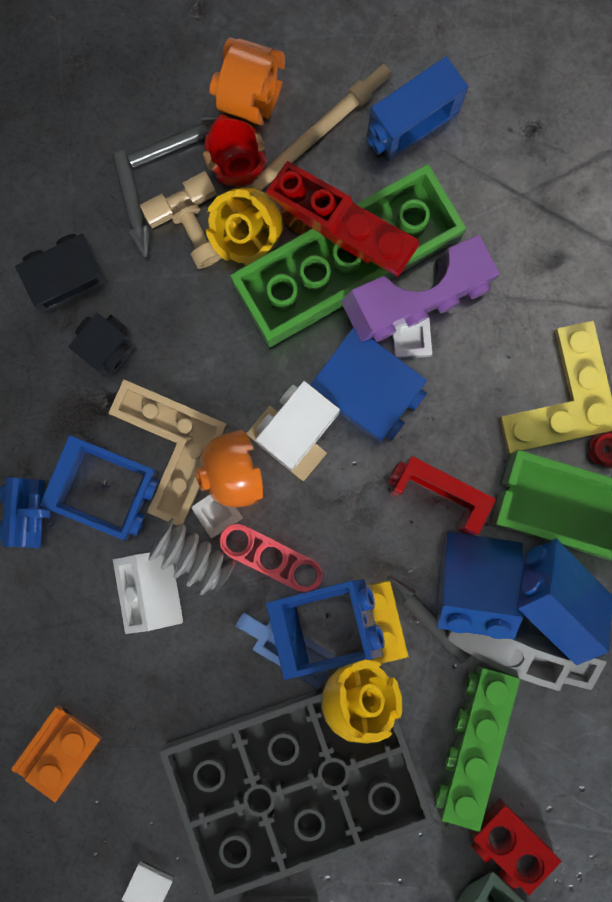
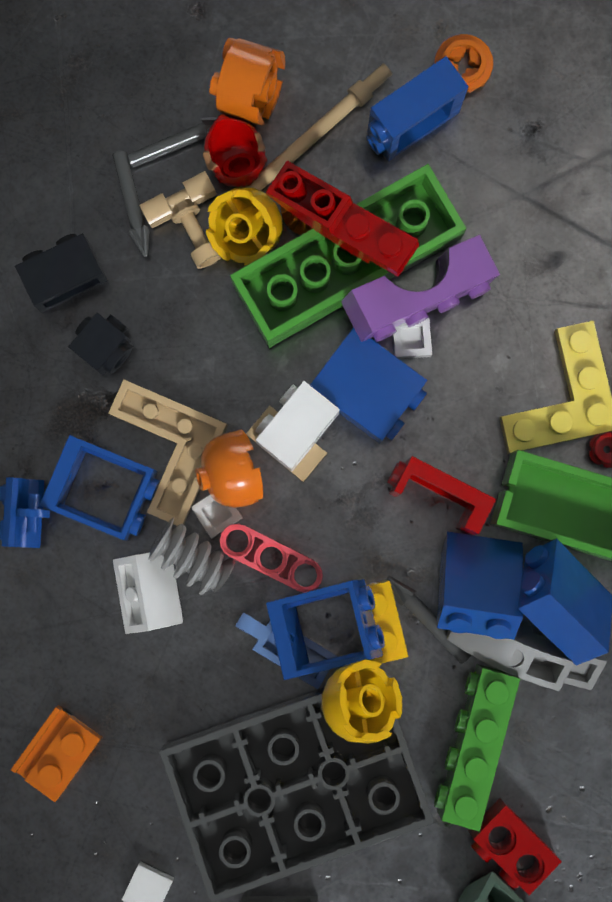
none -> orange gear [435,34,493,93]

